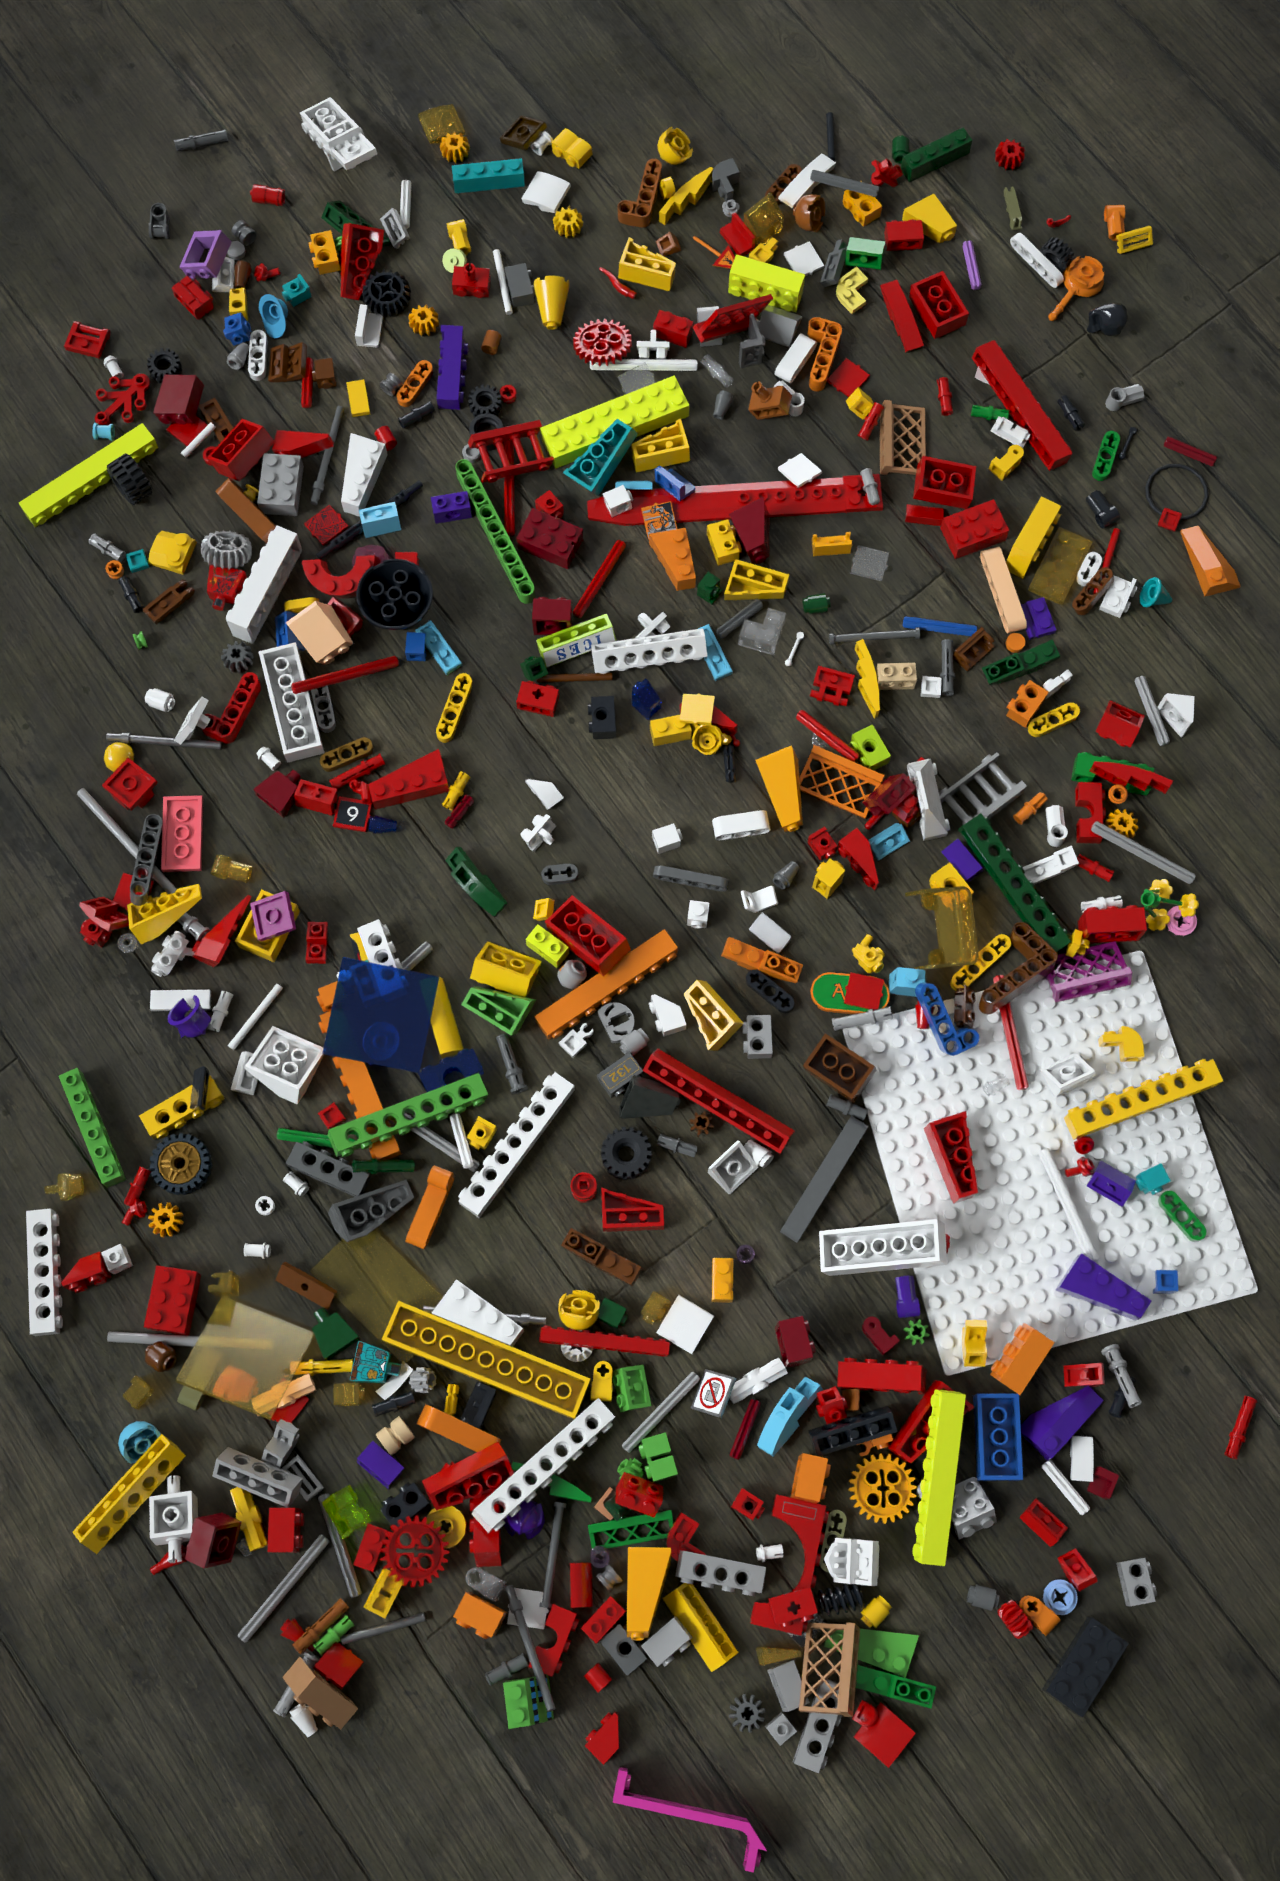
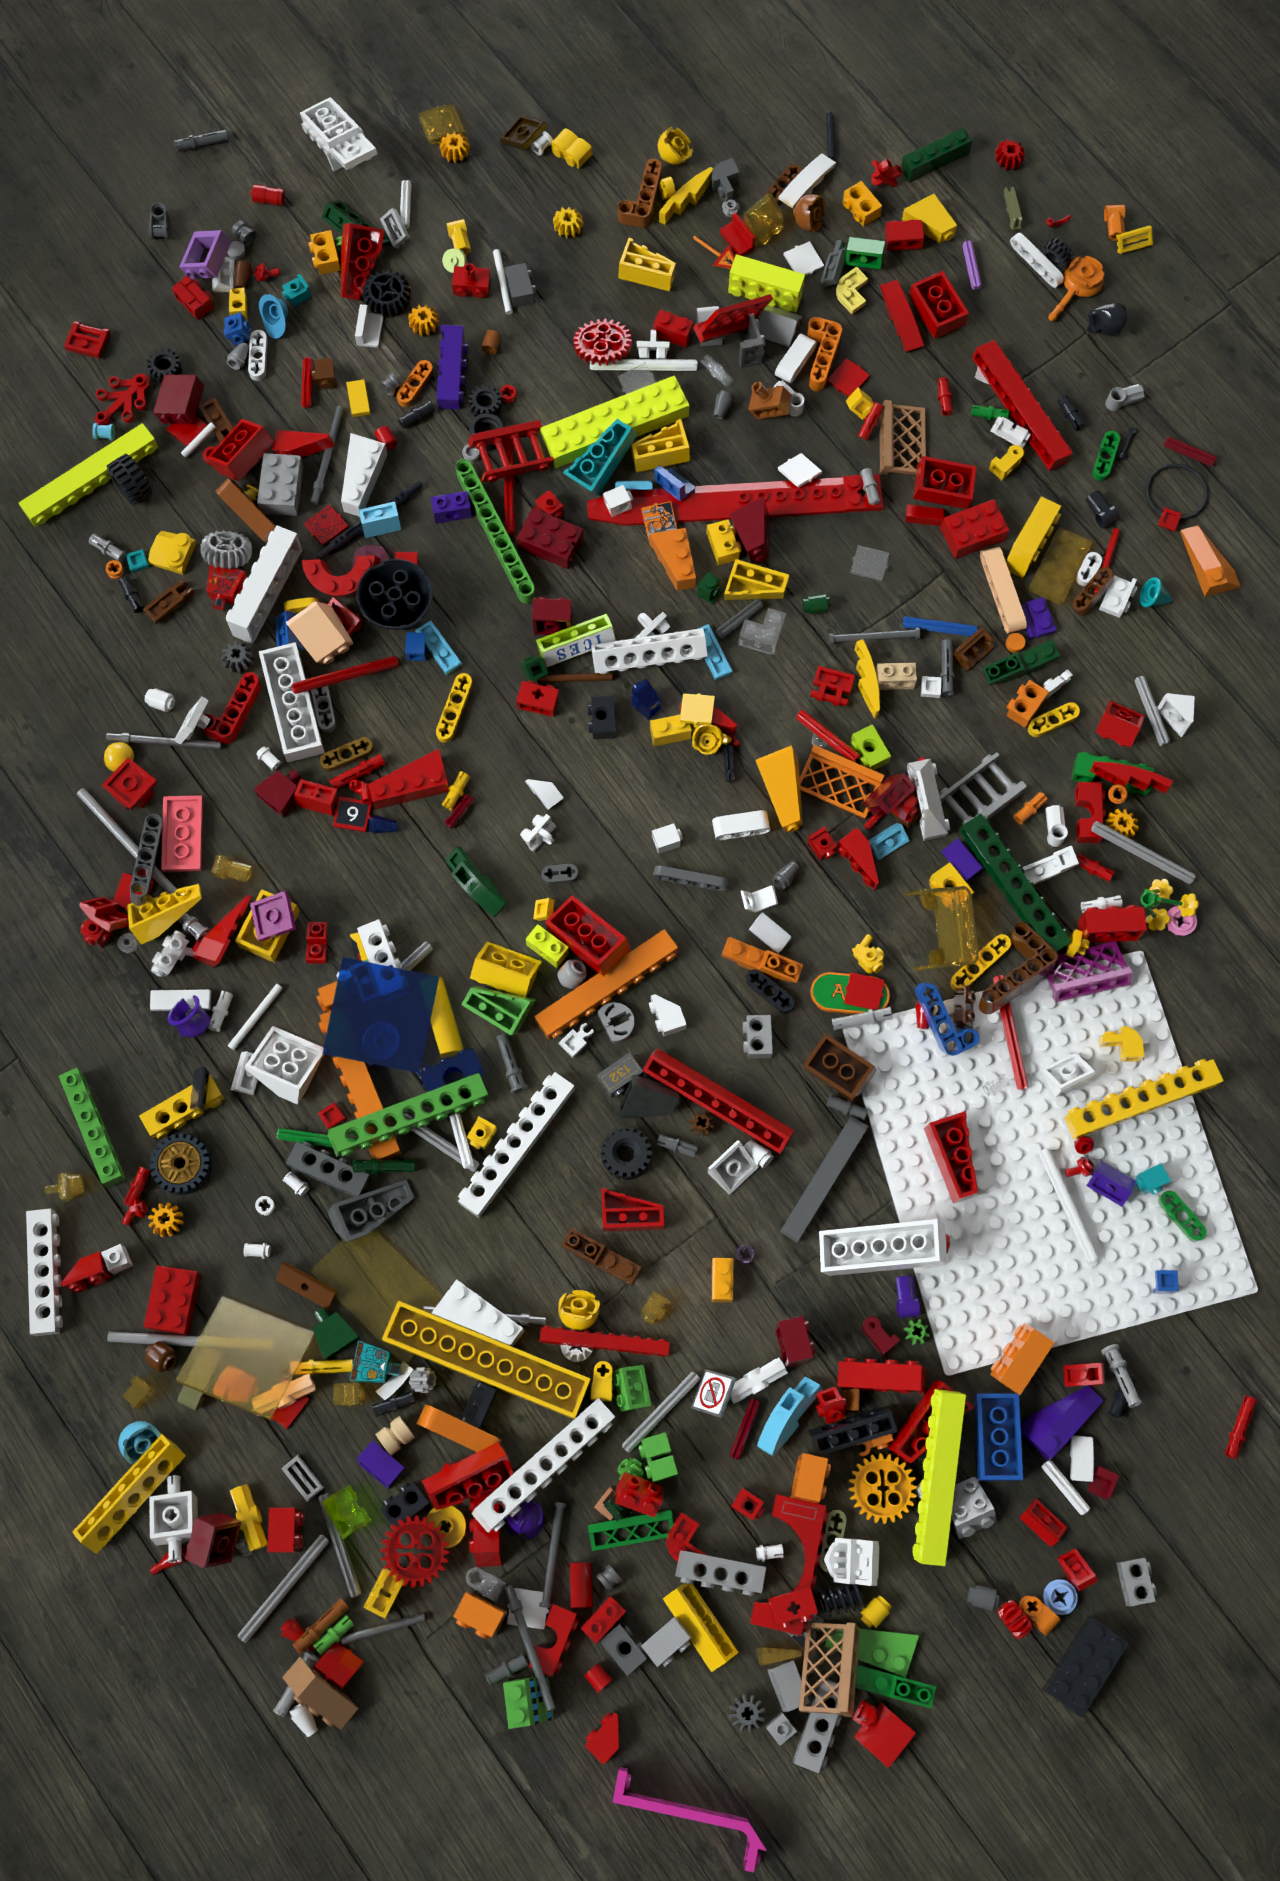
white pin [104,356,124,380] -> none
bright green bush [133,631,148,650] -> none
clear yellow hinge [208,1271,239,1297] -> none
light grey brick [212,1447,303,1508] -> none
light grey brick [261,1419,300,1468] -> none
reddish brown slope [268,342,307,382] -> none
red plate [353,1524,389,1572] -> none
orange beam [405,1165,455,1249] -> none
yellow axle [444,1384,459,1417] -> none
teal brick [452,158,525,193] -> none
green slope [512,1462,592,1503] -> none
white slope [521,171,571,213] -> none
yellow cone [534,276,570,330] -> none
red wheel [570,1172,597,1203] -> none
red axle [573,540,626,618] -> none
clear purple bush [590,1546,610,1568] -> none
dark green brick [598,1297,628,1329] -> none
red animal [599,267,637,299] -> none
light grey brick [620,1028,650,1056] -> none
light orange slope [627,1547,671,1641] -> none
dark orange slope [656,232,681,256] -> none
white slope [656,1295,714,1354] -> none
yellow wedge [684,980,744,1051] -> none
white brick [687,900,709,928] -> none
yellow plate [749,237,778,263] -> none
white hinge [785,632,804,666] -> none
dark grey axle [810,170,879,197] -> none
light orange hinge [812,532,852,556] -> none
yellow brick [812,859,845,899] -> none
medium azure torso [888,967,927,997] -> none
dark green brick [892,135,910,164] -> none
yellow brick [962,1320,987,1367] -> none
dark purple wedge [1055,1253,1151,1321] -> none

